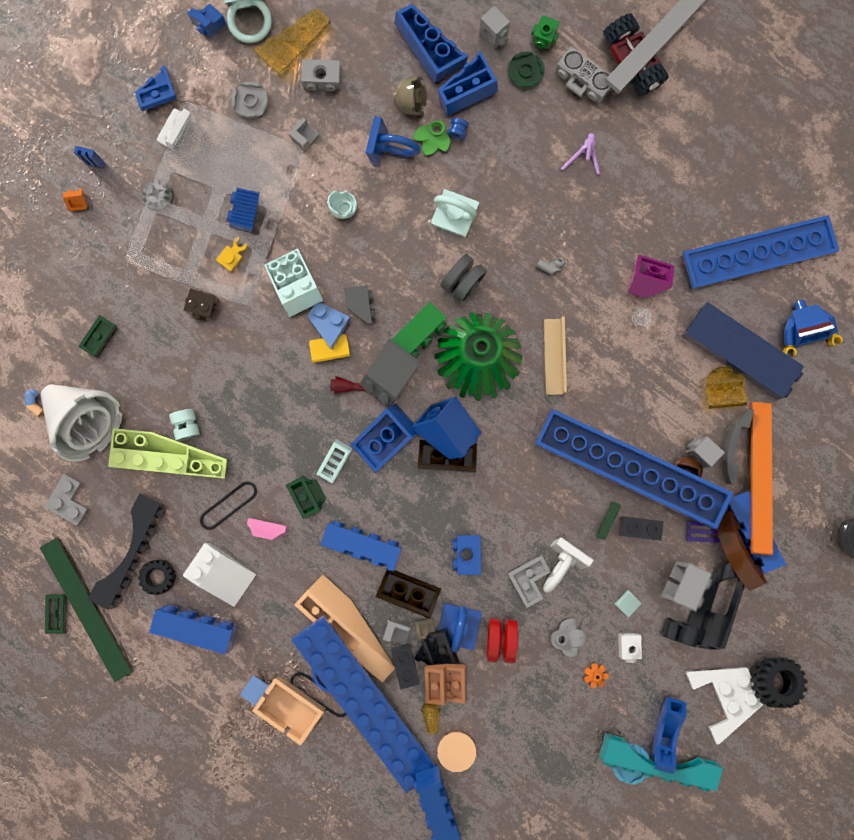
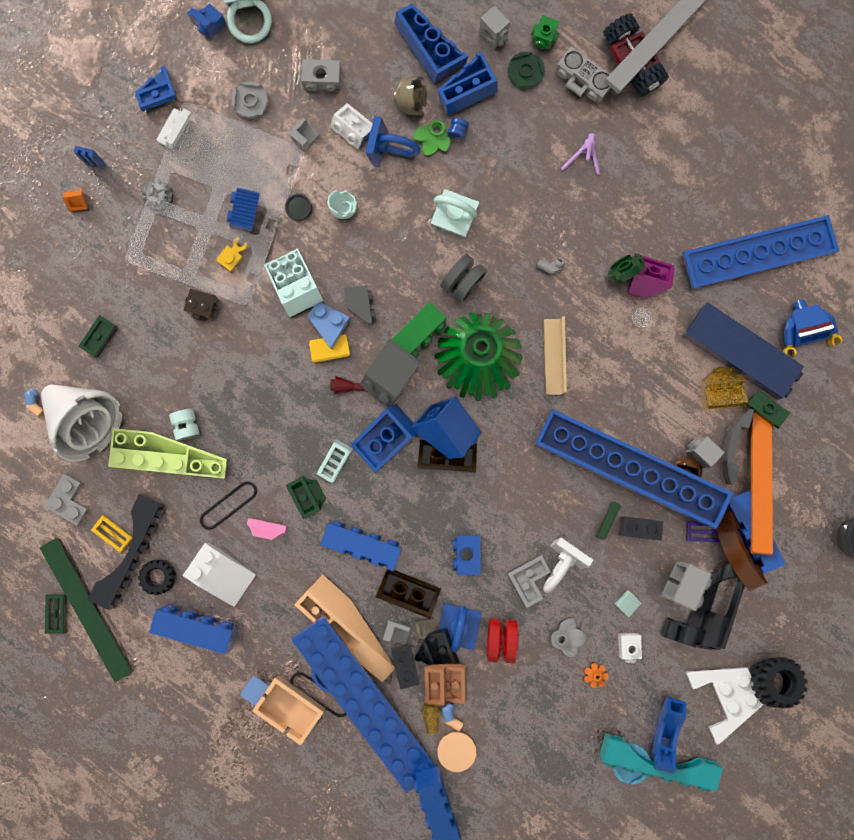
clear yellow wing [252,8,331,76] -> none
none -> yellow tile [91,515,132,553]
none -> pearl dark grey piece [285,194,312,221]
none -> white bracket [330,103,372,149]
none -> arm [441,703,463,732]
none -> dark green tile [608,253,645,283]
none -> dark green plate [746,390,790,429]

